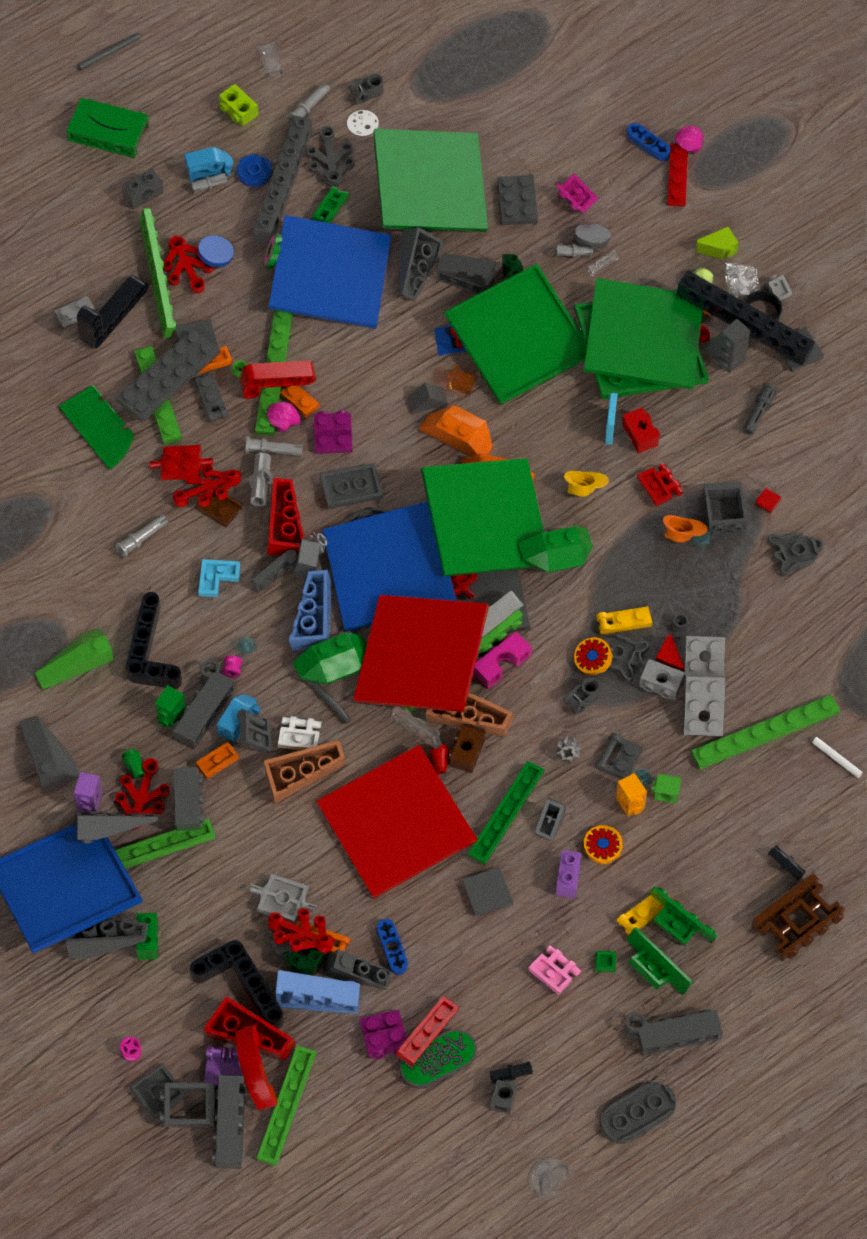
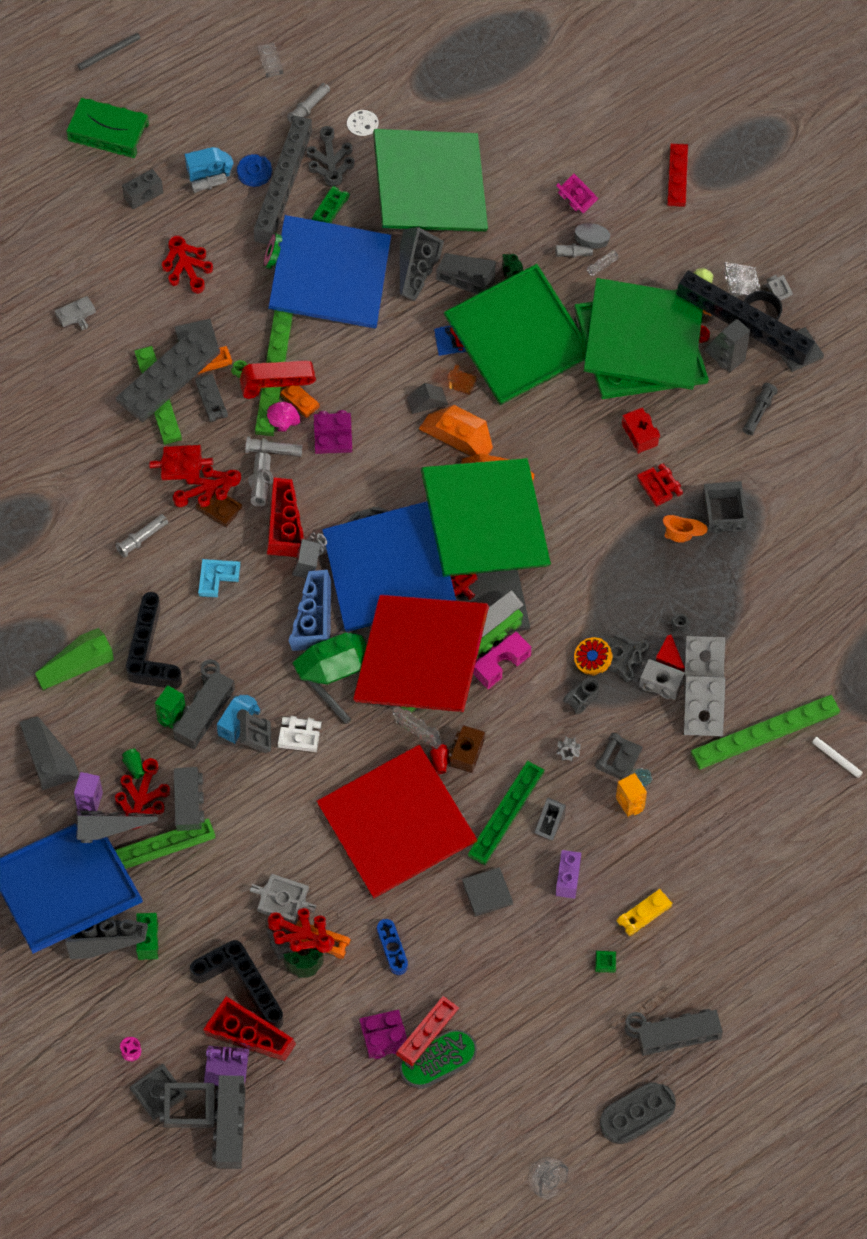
green piece [59,385,135,470] -> none
black beam [77,275,148,349] -> none
bright green plate [139,208,176,338] -> none
orange plate [196,741,239,780] -> none
tile [198,235,234,267] -> none
lime brick [219,84,259,127] -> none
dark pink wheel [221,655,243,678] -> none
red slope [236,1025,278,1111] -> none
clear light blue plate [237,638,256,653] -> none
dark grey plate [252,549,297,593] -> none
bright green plate [257,1046,316,1166] -> none
nougat wedge [263,740,345,804] -> none
medium blue wedge [276,970,360,1014] -> none
dark grey plate [320,463,383,509] -> none
dark grey slope [324,949,391,990] -> none
dark grey piece [349,74,384,104] -> none
nougat wedge [425,693,514,737] -> none
black pin [490,1061,533,1084] -> none
dark grey brick [490,1080,517,1115] -> none
dark grey plate [498,175,538,225] -> none
green wedge [518,526,593,573] -> none
bright pink plate [528,945,581,995] -> none
yellow piece [564,470,609,497] -> none
tile [583,825,623,864] -> none
yellow plate [596,606,652,634] -> none
medium azure tile [605,393,617,445] -> none
blue beam [627,123,670,161] -> none
green bracket [627,927,693,995] -> none
green bracket [649,886,718,946] -> none
bright green brick [651,774,681,804] -> none
dark pink hair [675,126,704,154] -> none
clear light blue plate [692,530,711,546] -> none
lime slope [695,227,739,260] -> none
reddish brown fence [751,873,845,961] -> none
red tile [755,488,781,513] -> none
dark grey tile [768,533,824,577] -> none
black pin [768,845,806,881] -> none

